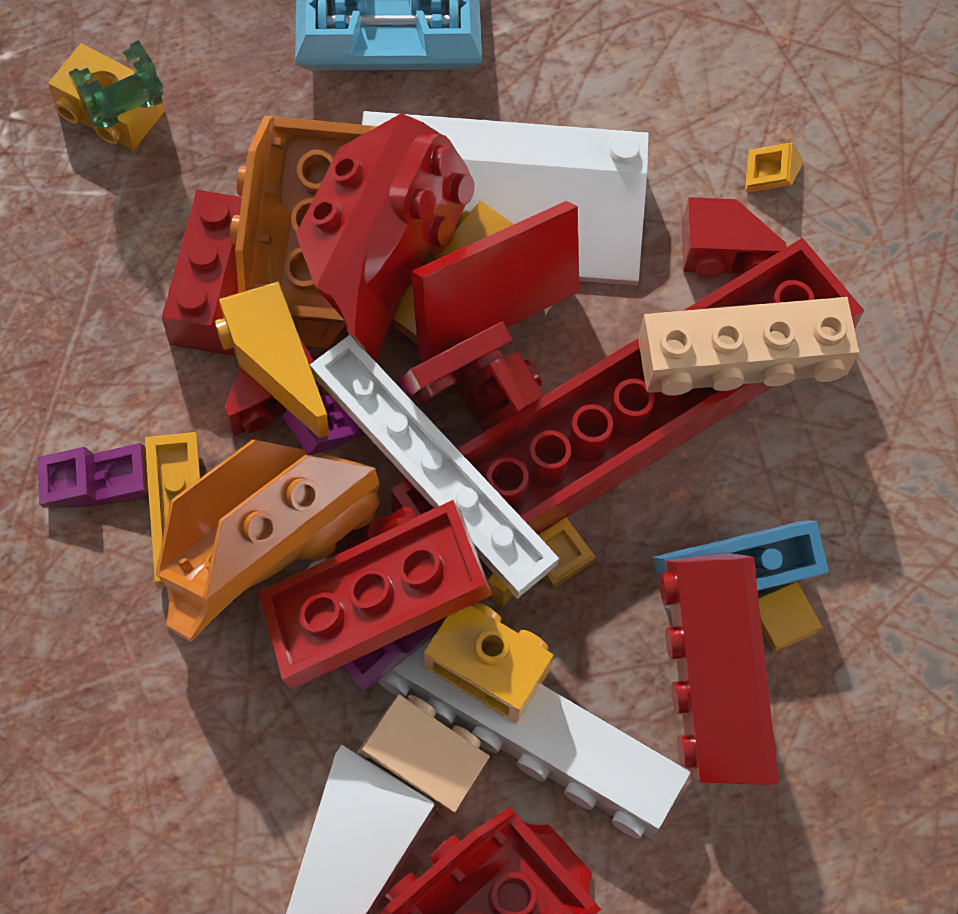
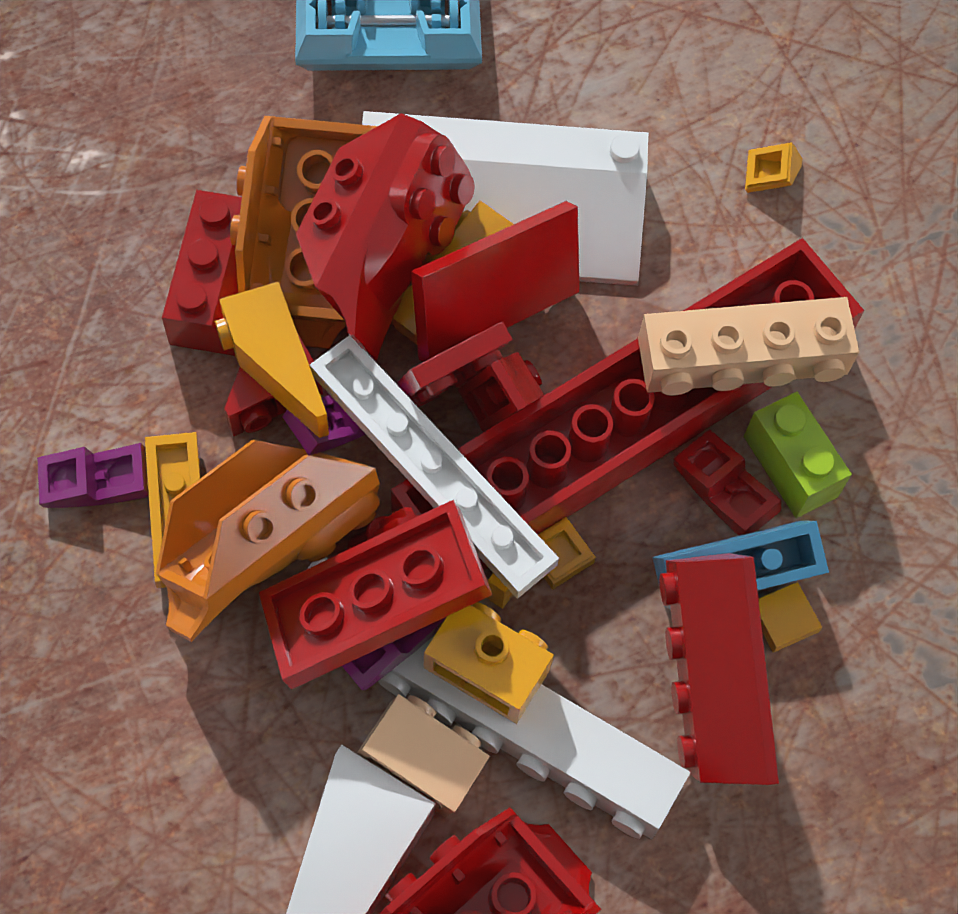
light orange brick [48,43,165,151] -> none
clear green piece [68,40,164,128] -> none
red slope [682,197,787,276] -> none
none -> red slope [673,429,782,535]
none -> lime brick [743,391,852,518]

